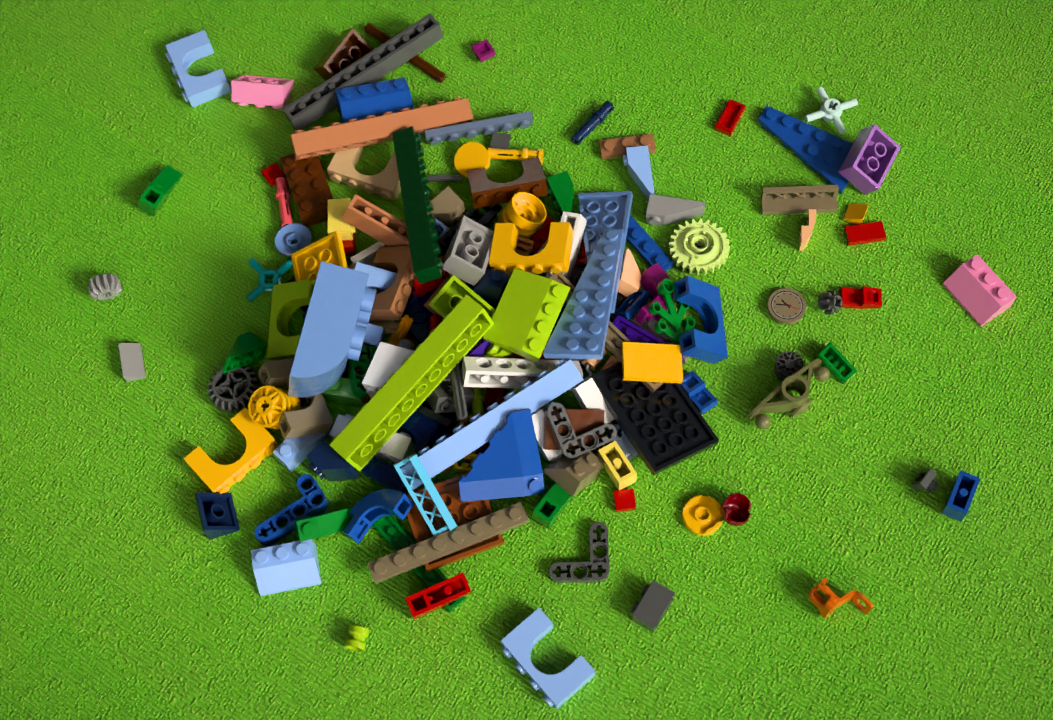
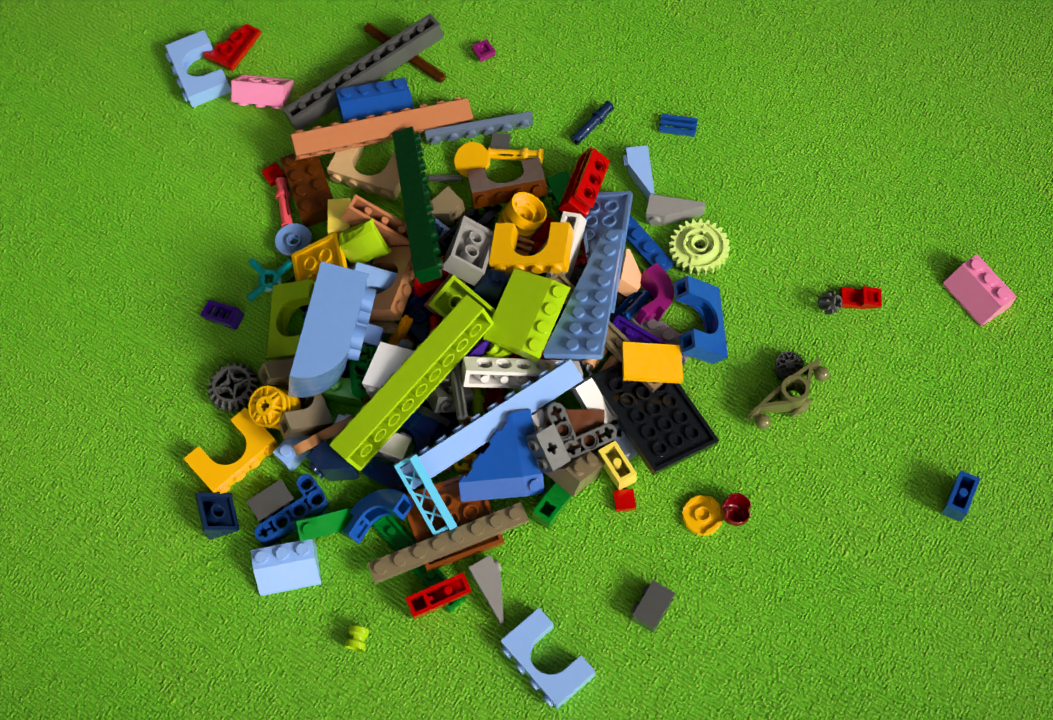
light grey gear [88,273,122,301] -> none
light grey slope [118,343,146,382] -> none
green slope [138,165,183,217] -> none
green slope [222,332,267,374] -> none
reddish brown slope [314,28,373,81] -> none
dark grey beam [549,522,609,583] -> none
medium nougat plate [599,134,656,160] -> none
green plant [648,278,695,345] -> none
blue slope [680,371,718,414] -> none
red tile [714,99,746,136] -> none
blue wing [758,106,853,195] -> none
dark tan fence [760,185,839,215] -> none
dark tan tile [767,288,806,325] -> none
light nougat slope [799,209,816,251] -> none
light aqua bar [805,87,858,134] -> none
orange piece [808,577,873,619] -> none
green slope [813,342,857,384] -> none
medium lavender brick [839,124,901,195] -> none
yellow slope [843,204,869,225] -> none
red tile [844,221,887,246] -> none
dark grey tile [910,468,940,493] -> none
none -> dark purple slope [200,300,244,330]
none -> red wing [203,24,261,72]
none -> dark grey brick [246,479,295,523]
none -> medium nougat beam [292,414,355,455]
none -> lime slope [339,218,392,265]
none -> light grey slope [468,555,504,625]
none -> brick [525,424,571,473]
none -> red brick [558,147,610,218]
none -> blue tile [659,114,698,137]

